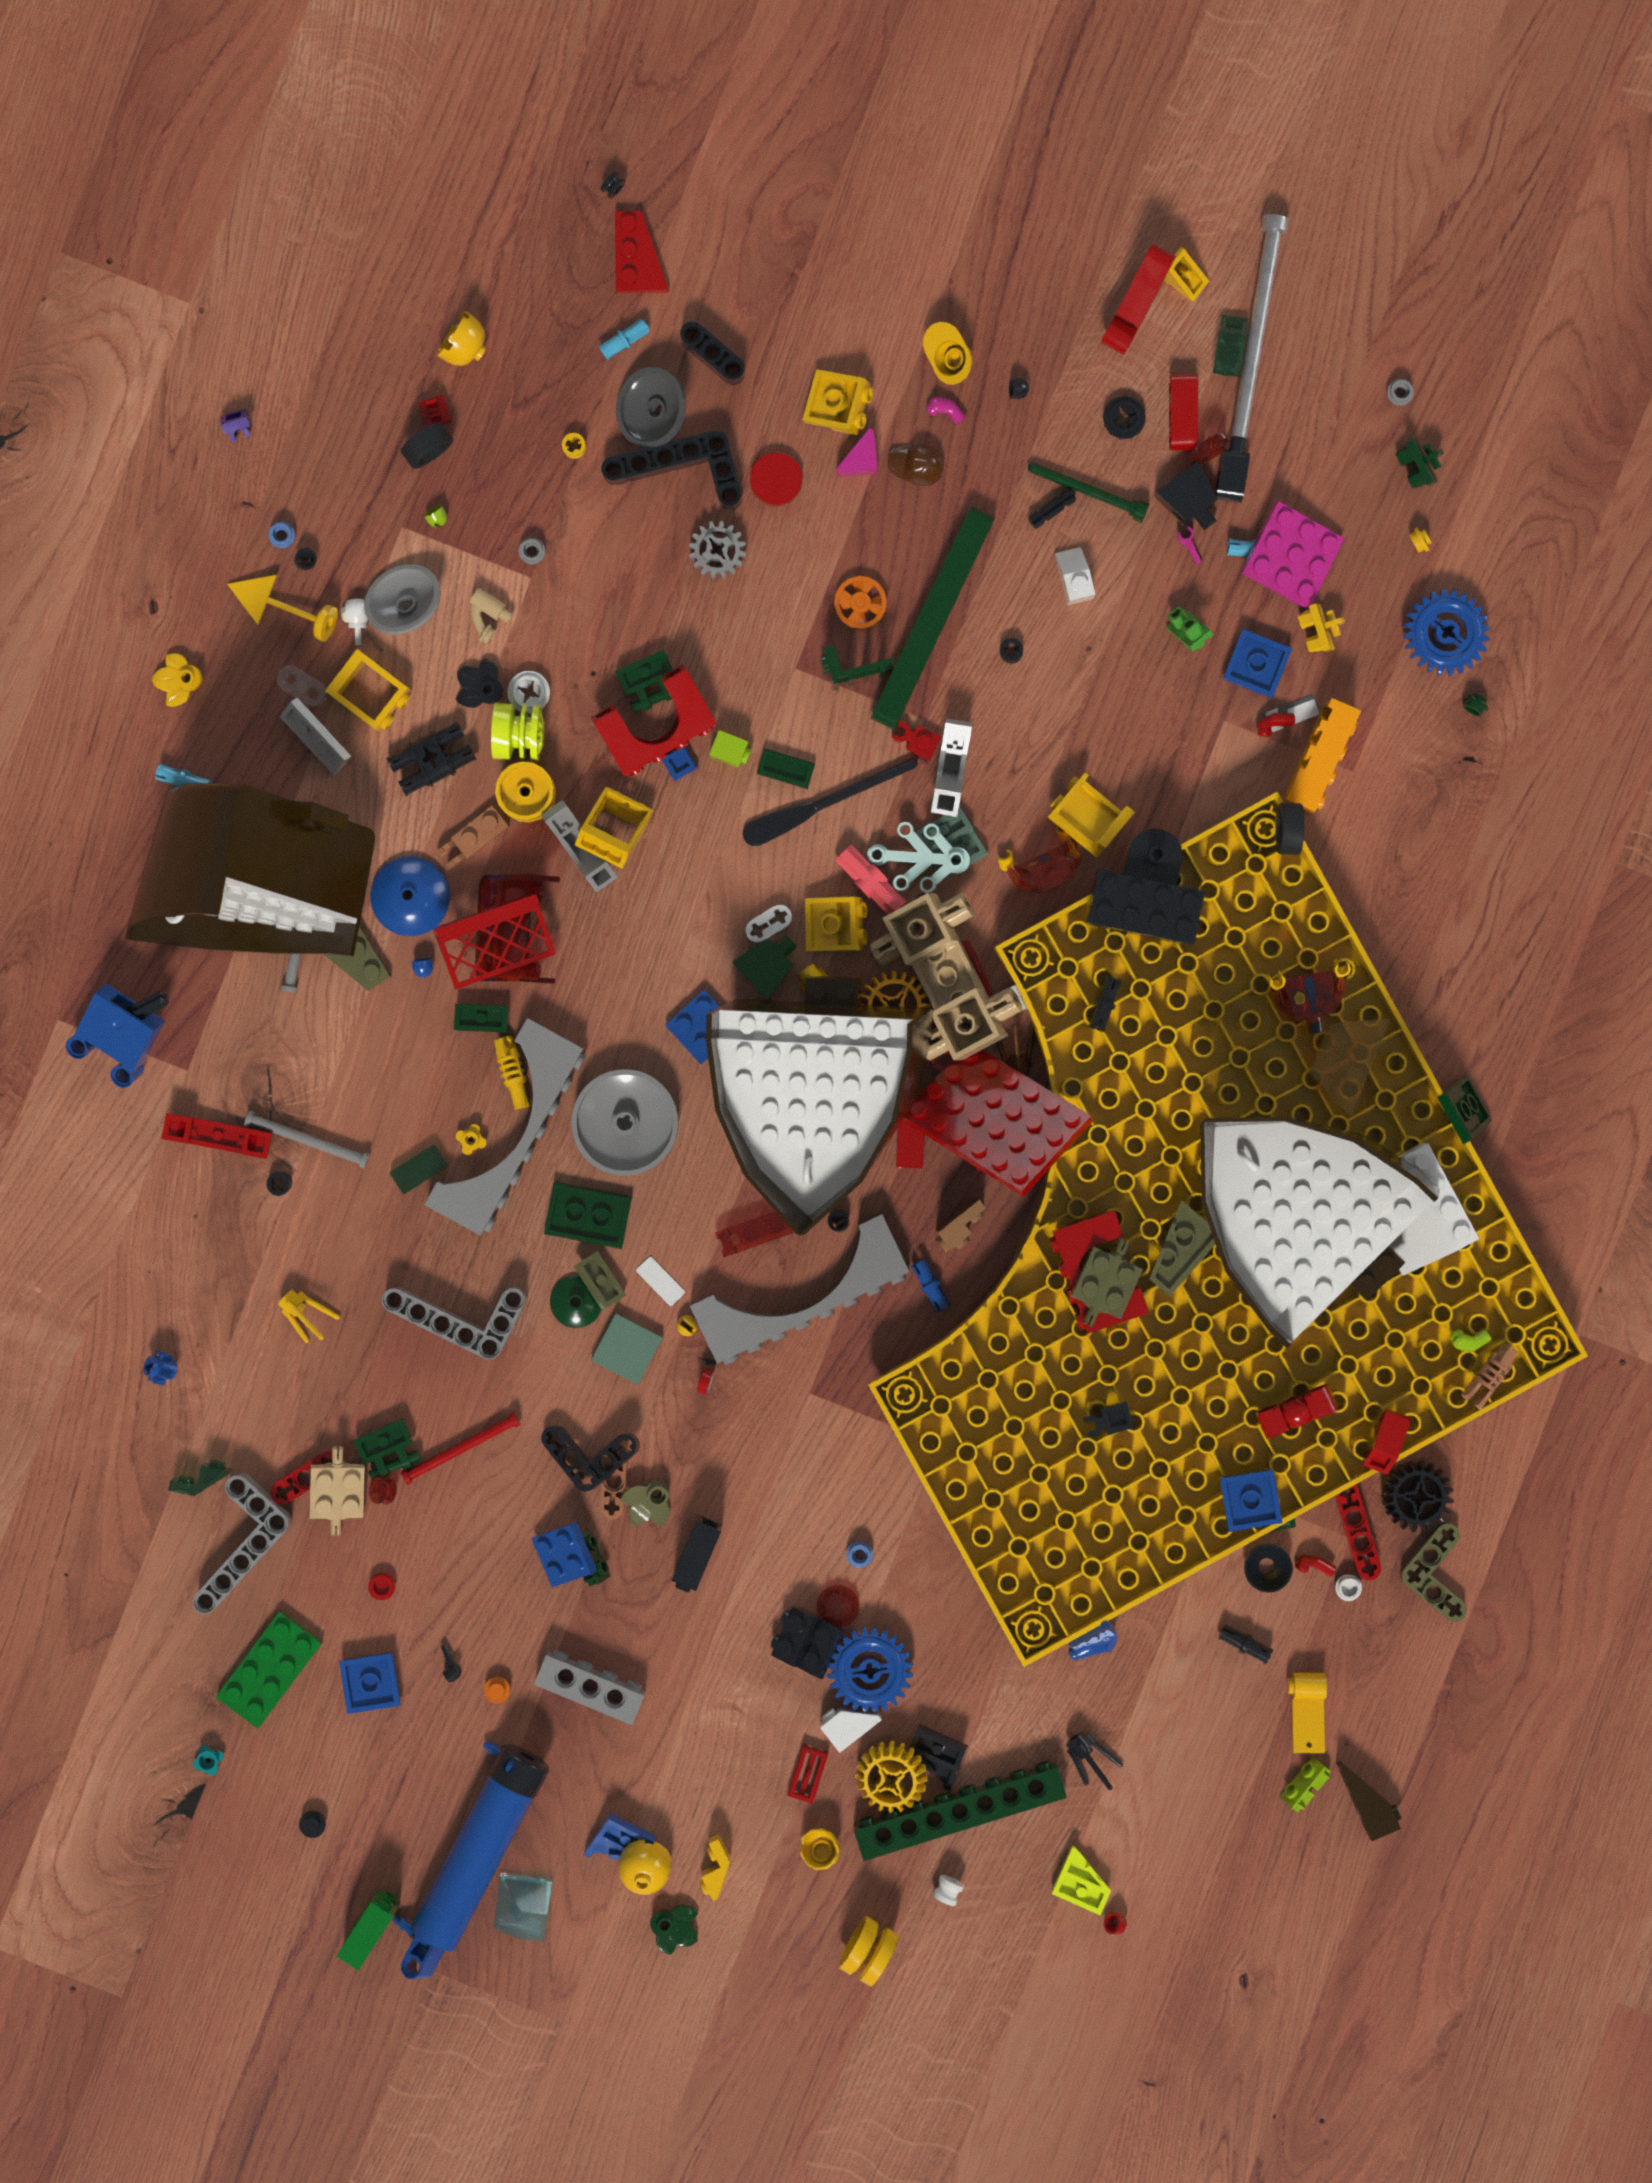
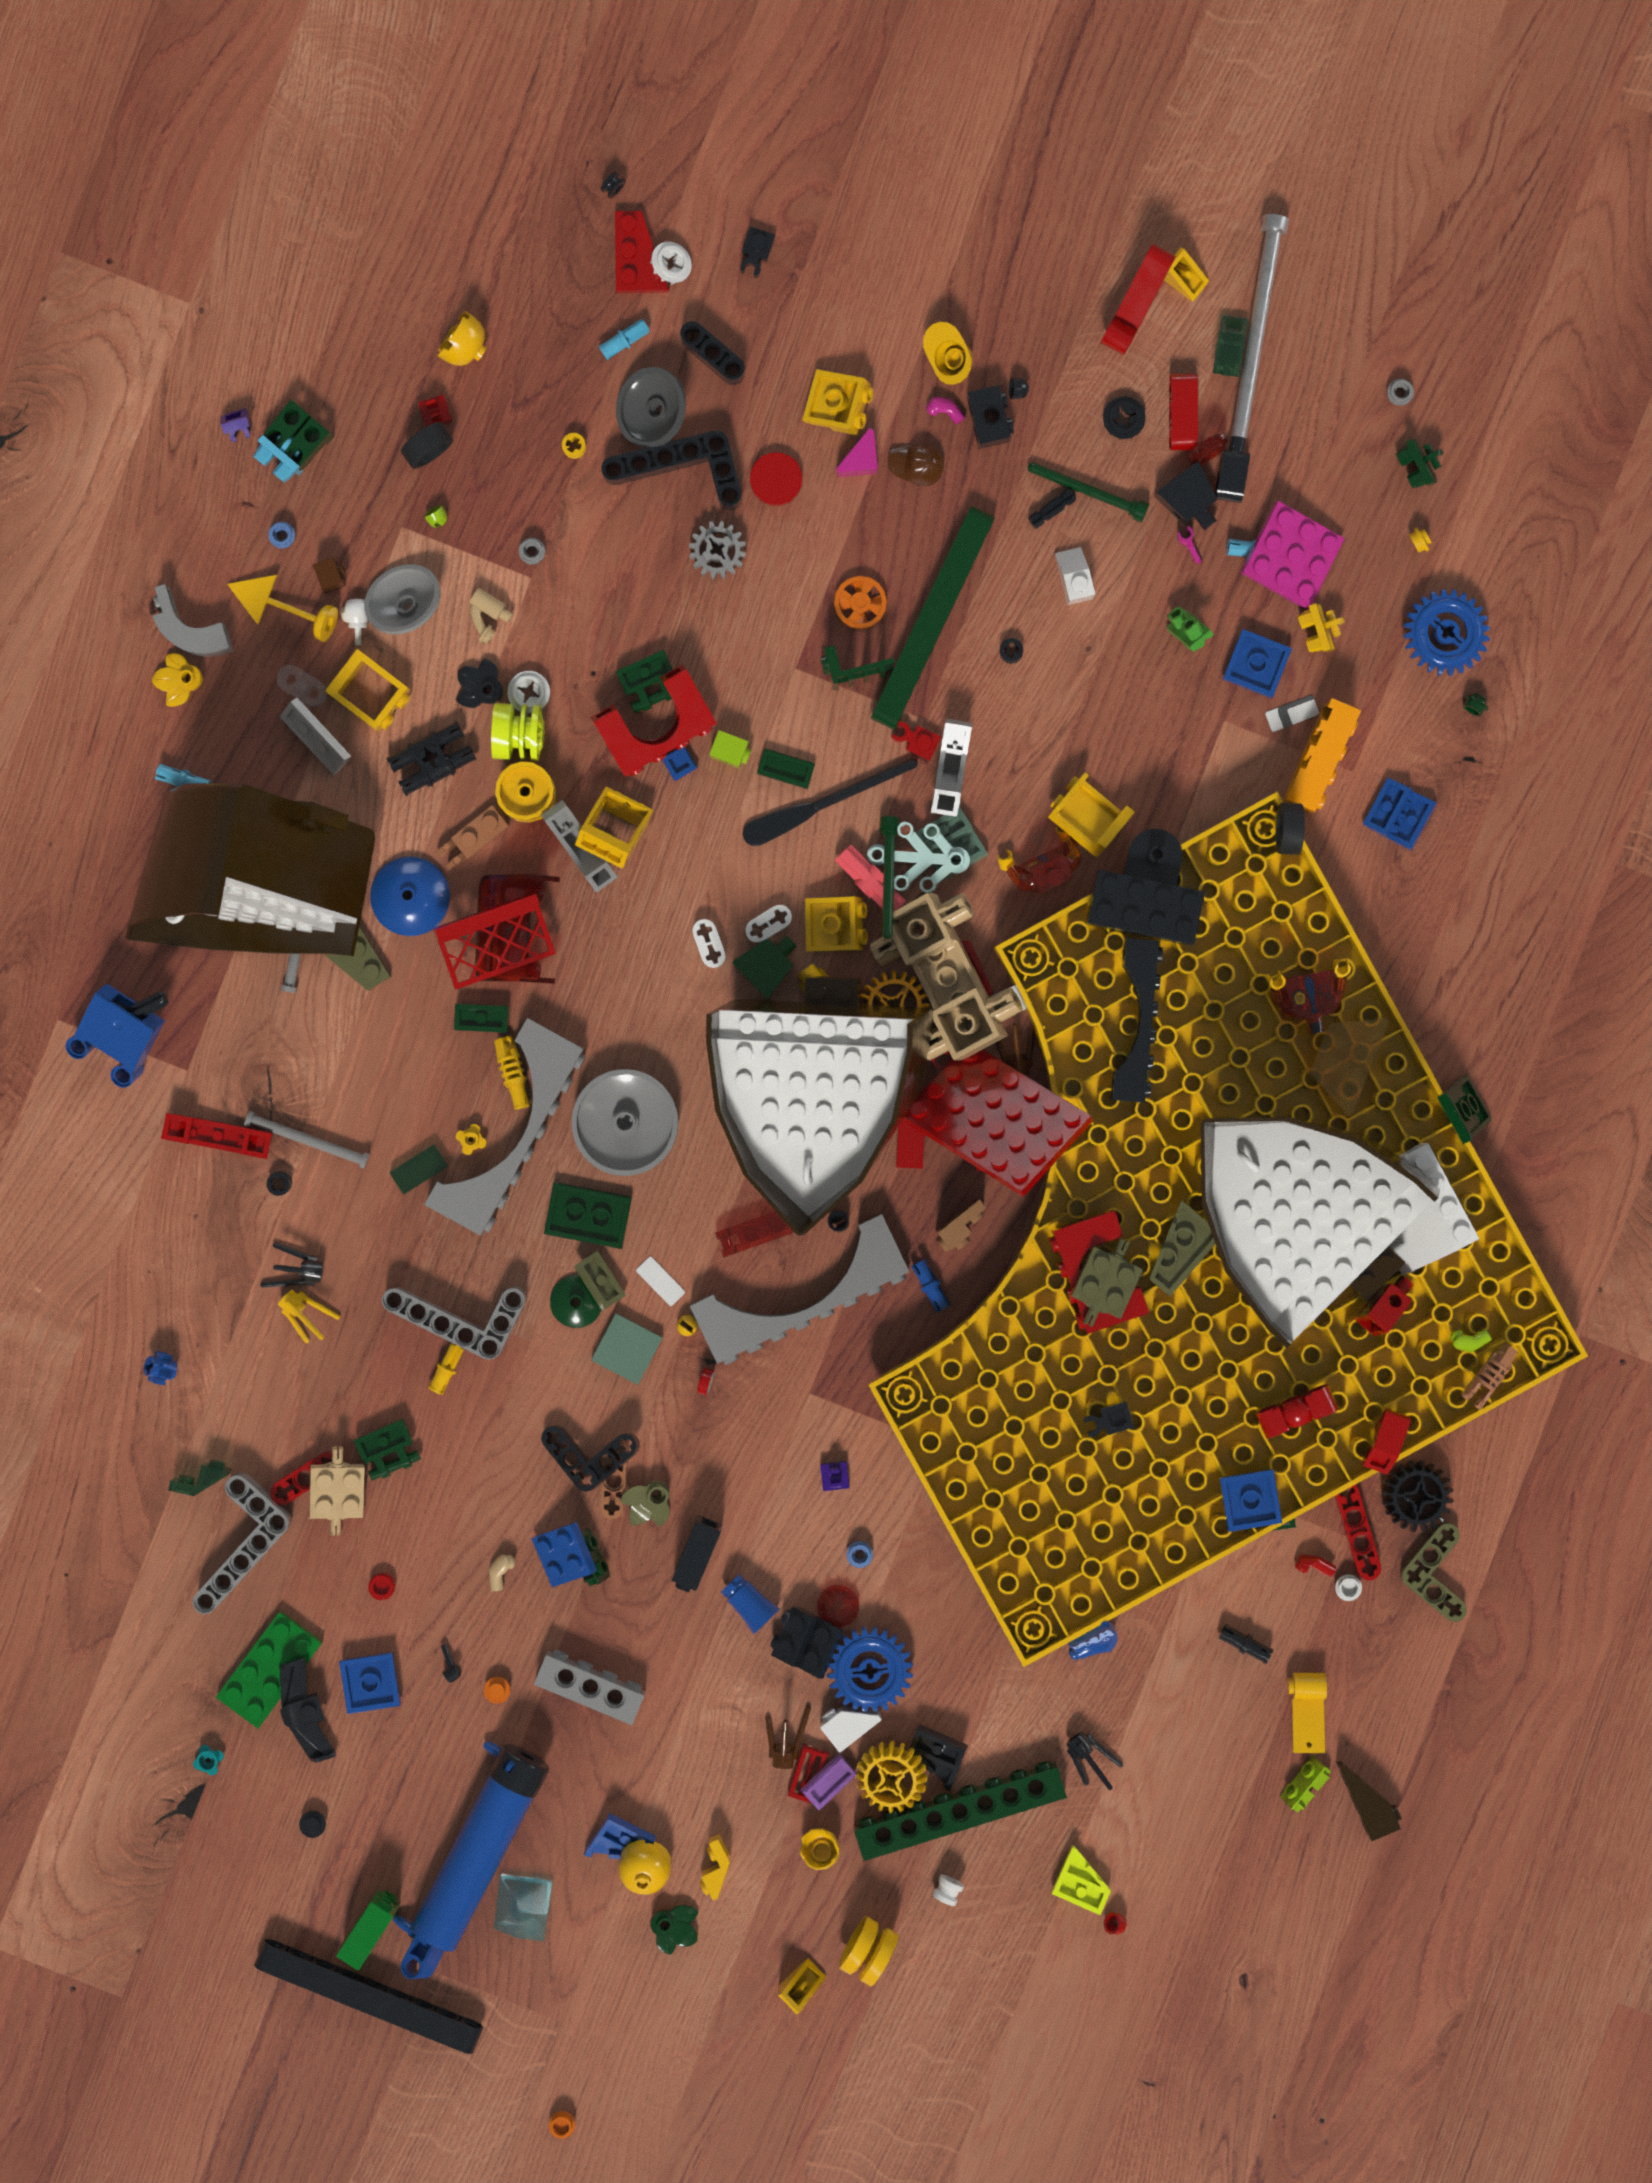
black hinge [294,548,317,571] -> none
clear red wheel [369,1477,397,1505] -> none
red bar [401,1411,521,1485] -> none
blue hinge [411,958,433,978] -> none
blue plate [665,990,720,1064] -> none
black pin [1088,976,1122,1032] -> none
black piece [1244,1544,1293,1593] -> none
red arm [1256,713,1295,737] -> none
none -> light grey arch [153,584,234,657]
none -> dark green hips [253,399,334,483]
none -> black beam [254,1939,483,2054]
none -> black plant [260,1243,324,1288]
none -> black plate [279,1655,336,1763]
none -> reddish brown plate [313,557,347,593]
none -> yellow axle [428,1342,464,1395]
none -> tan arm [489,1554,515,1591]
none -> orange plate [548,2111,575,2139]
none -> white gear [650,242,692,285]
none -> white beam [692,919,726,968]
none -> blue plant [721,1574,780,1635]
none -> black plate [740,226,776,278]
none -> reddish brown plant [765,1706,811,1769]
none -> yellow slope [778,1958,826,2015]
none -> medium lavender tile [800,1753,856,1810]
none -> dark purple tile [820,1461,849,1491]
none -> dark green piece [879,816,901,939]
none -> black brick [967,385,1014,449]
none -> black arch [1110,938,1163,1103]
none -> red torso [1353,1276,1413,1336]
none -> blue slope [1363,778,1437,851]

